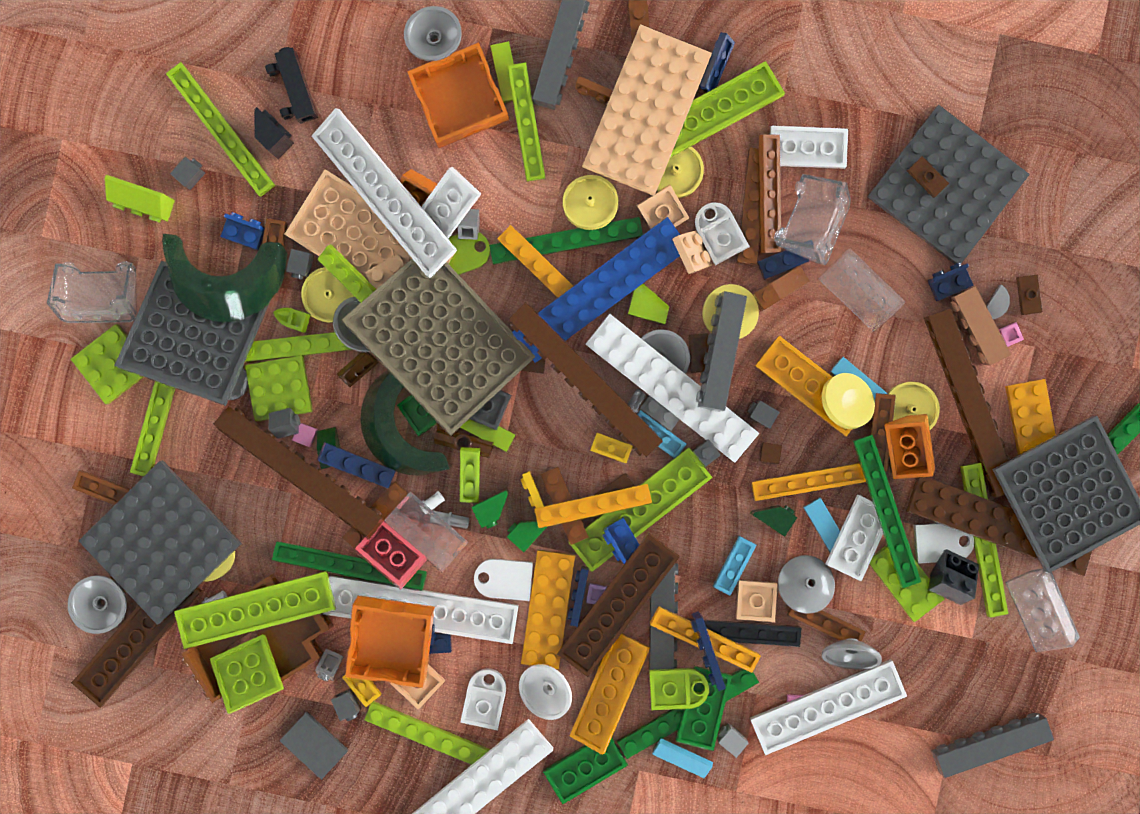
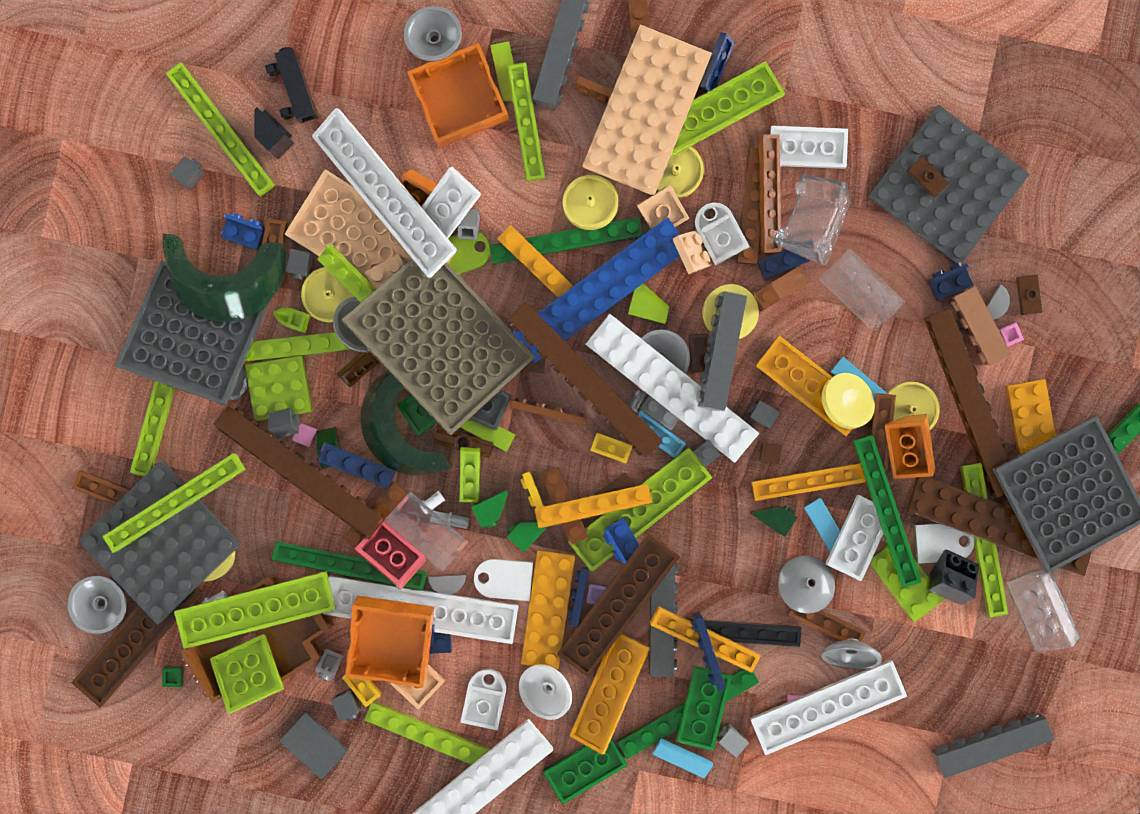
clear windscreen [47,261,137,323] -> none
lime plate [71,324,143,404] -> none
lime slope [105,175,175,223] -> none
lime tile [649,668,709,710] -> none
medium azure tile [713,536,756,596] -> none
light nougat plate [736,580,778,622] -> none
none -> lime plate [102,453,246,553]
none -> green tile [162,666,184,687]
none -> light grey tile [428,574,466,595]
none -> dark orange plate [510,398,586,426]

